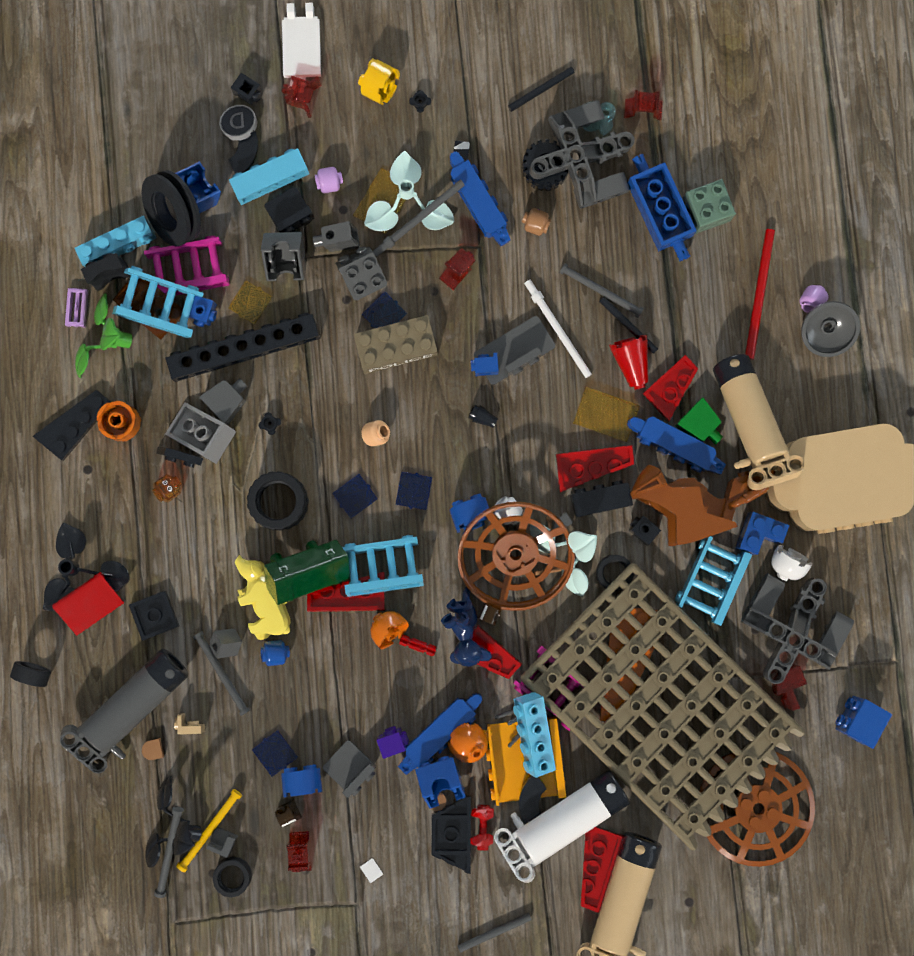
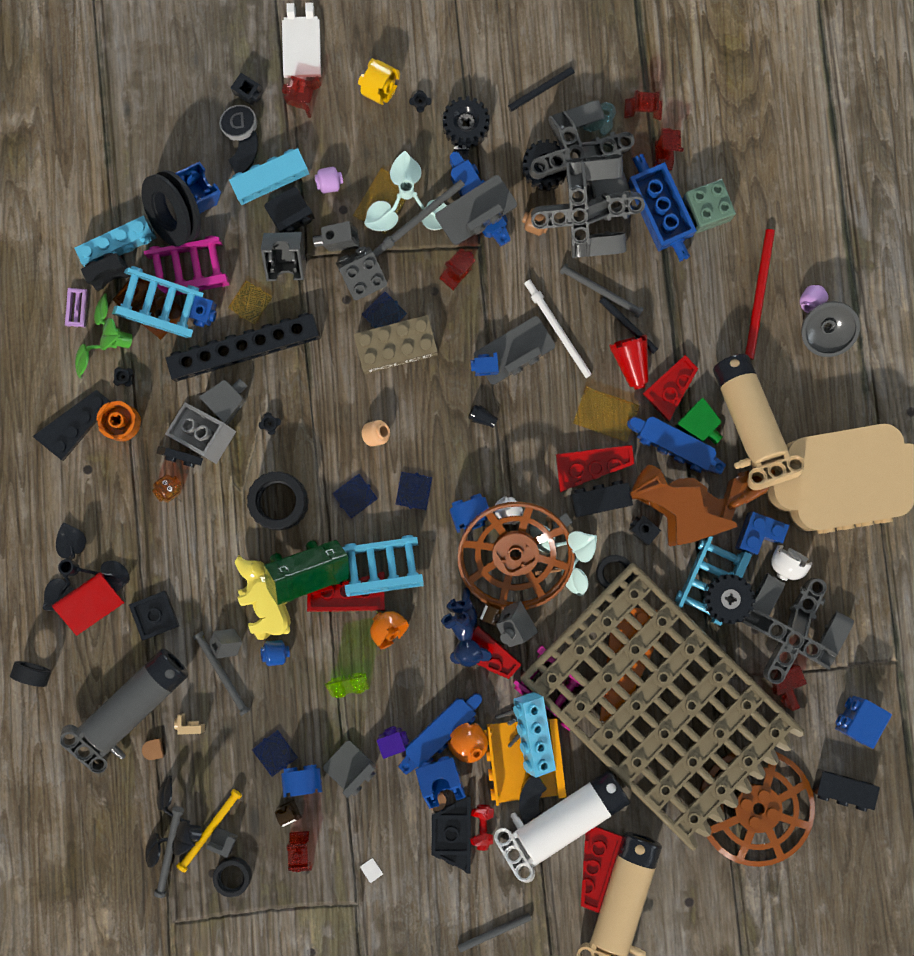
red axle [399,635,437,656] -> none
none -> black plate [113,367,133,387]
none -> clear neon green hinge [325,672,370,698]
none -> dark grey bracket [435,175,517,246]
none -> black bush [442,96,490,149]
none -> dark grey torso [496,601,538,647]
none -> dark grey piece [531,154,645,258]
none -> clear red piece [653,128,684,171]
none -> black wheel [703,574,756,624]
none -> black brick [812,769,880,812]

